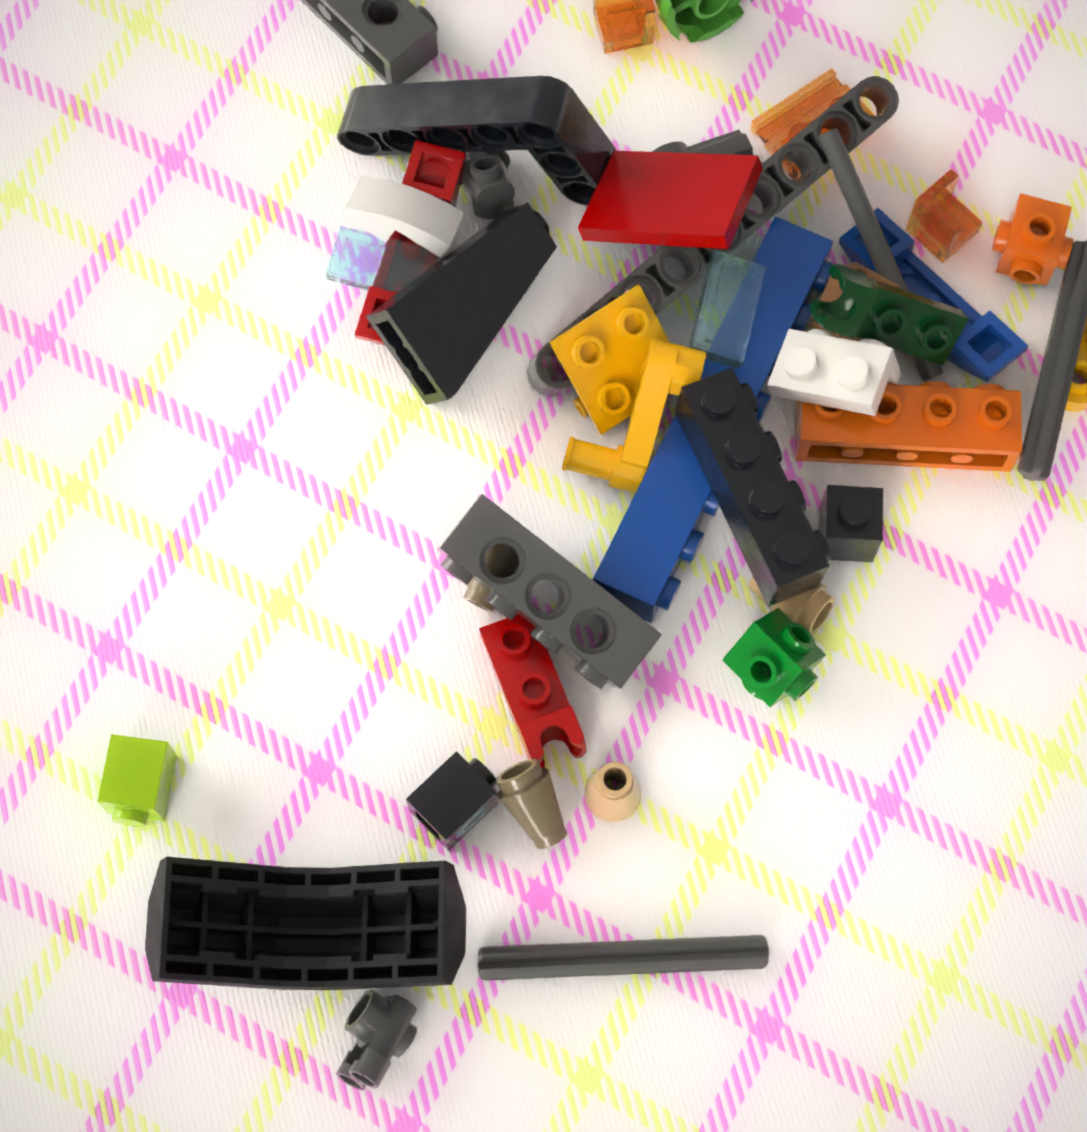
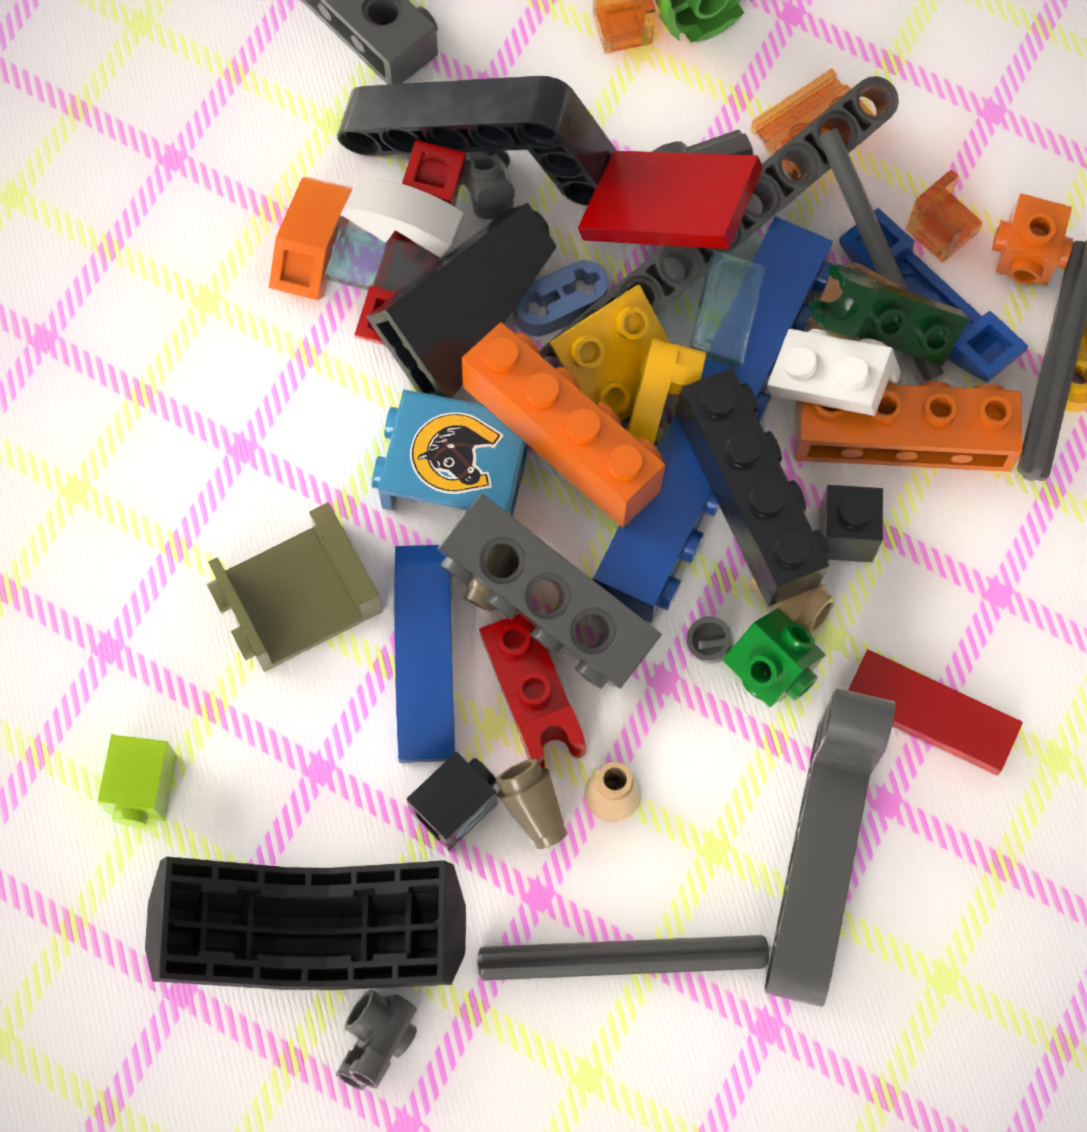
none -> olive panel [206,502,383,672]
none -> orange slope [268,176,353,300]
none -> dark azure panel [372,389,529,517]
none -> blue slope [394,545,455,763]
none -> orange brick [462,322,665,528]
none -> medium blue beam [514,260,609,337]
none -> dark grey hinge [687,616,734,664]
none -> dark grey beam [764,688,896,1007]
none -> red tile [848,649,1023,776]

